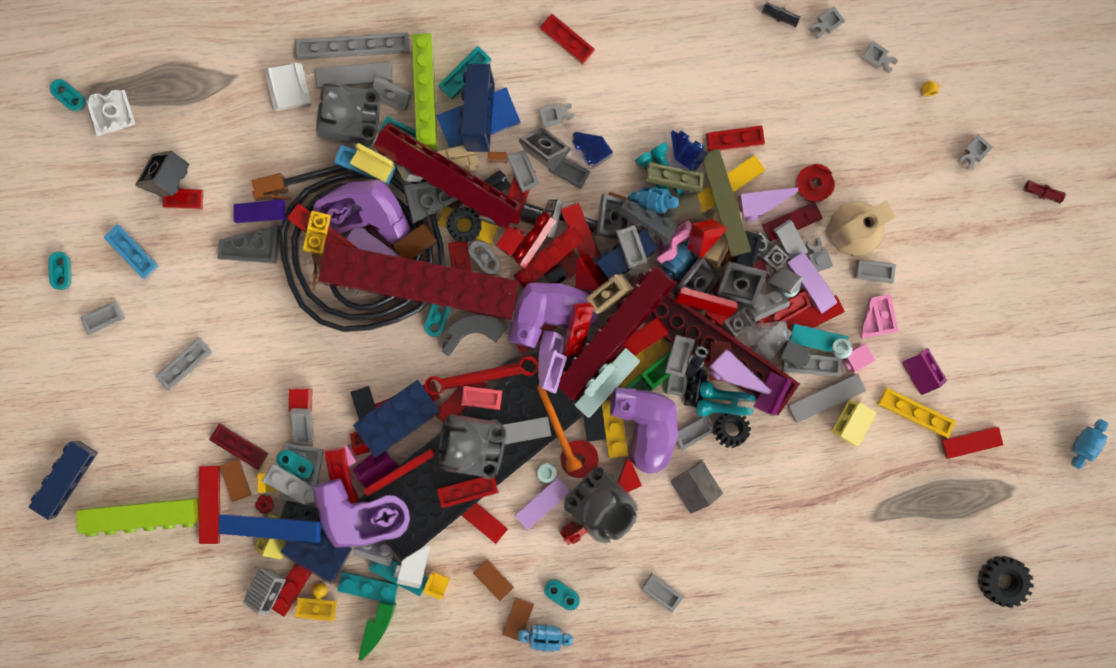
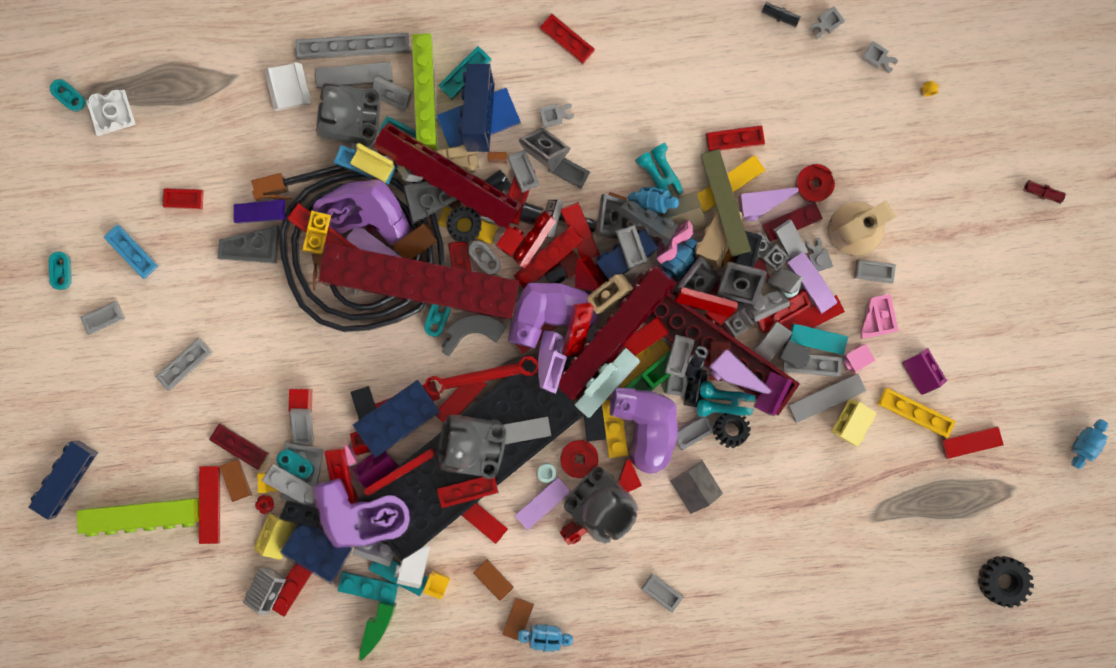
black slope [135,151,190,197] -> none
blue tile [219,514,321,543] -> none
yellow plate [295,583,338,622] -> none
coral tile [461,386,502,410] -> none
orange piece [537,384,582,473] -> none
teal plate [544,579,580,611] -> none
clear blue slope [572,132,613,169] -> none
olive tile [645,162,704,193] -> none
clear blue slope [671,130,708,172] -> none
red slope [688,219,727,258] -> none
clear slope [742,321,789,347] -> none
light aqua tile [832,339,852,359] -> none
light grey plate [958,135,993,170] -> none

